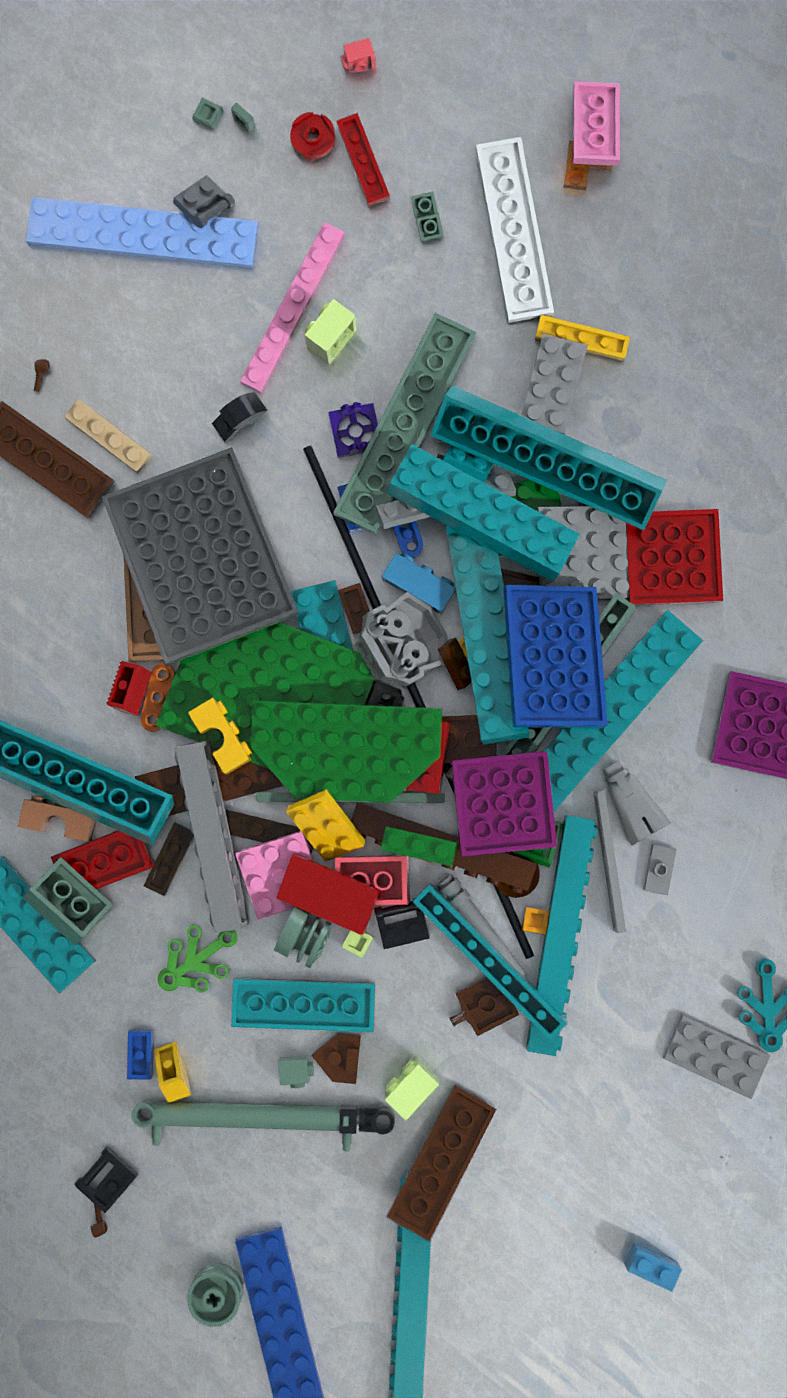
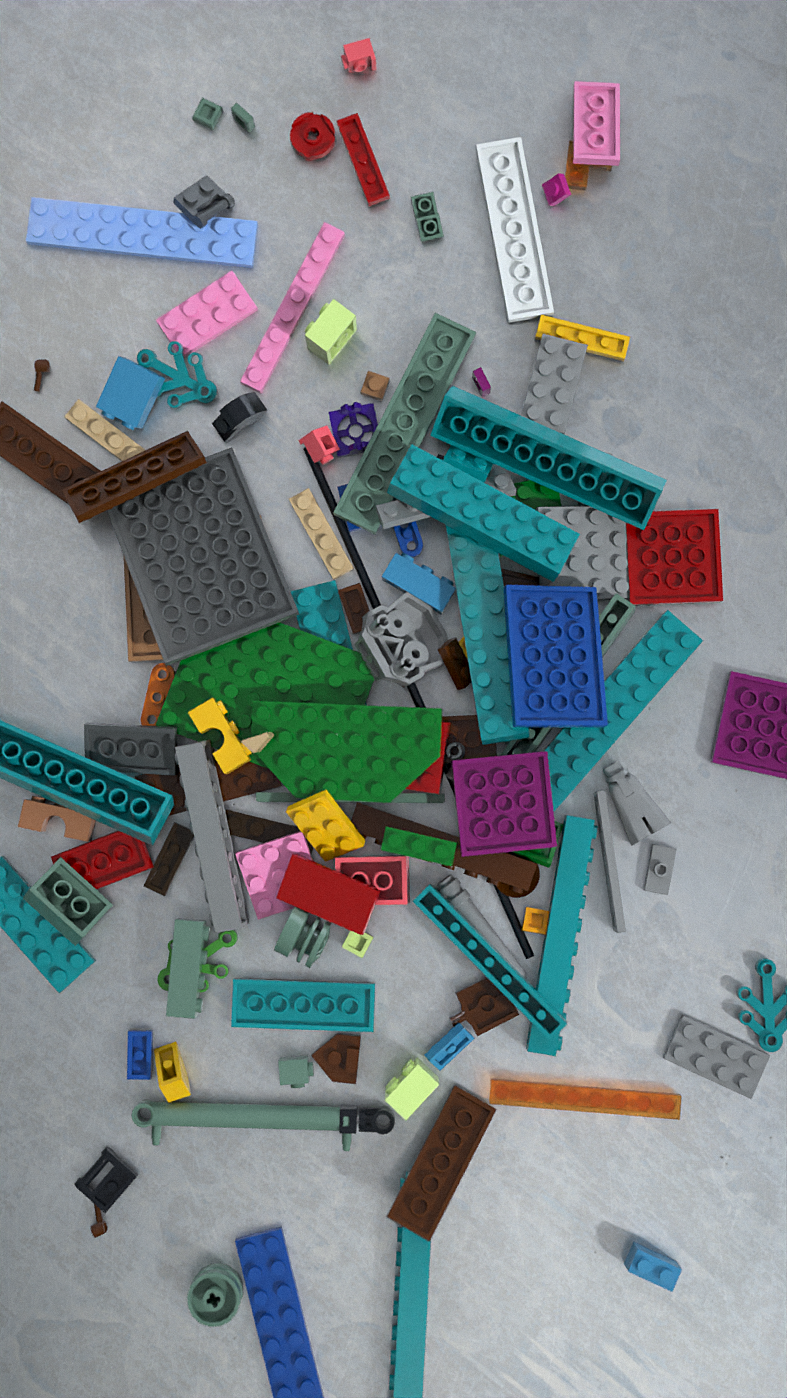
red brick [106,661,152,716] -> none
dark grey brick [367,680,404,707] -> none
black plate [374,898,430,950] -> none
none -> reddish brown plate [62,431,207,523]
none -> dark grey plate [84,723,178,775]
none -> dark azure brick [96,356,165,430]
none -> teal plant [137,341,217,408]
none -> bright pink plate [156,271,258,358]
none -> sand green brick [166,918,210,1019]
none -> tan slope [241,732,274,753]
none -> tan plate [289,488,354,580]
none -> coral brick [298,425,340,465]
none -> medium nougat plate [361,371,390,401]
none -> dark azure plate [425,1023,475,1071]
none -> dark grey pin [446,742,465,760]
none -> magenta tile [472,367,491,397]
none -> clear orange plate [489,1078,681,1120]
none -> dark pink plate [542,173,571,206]

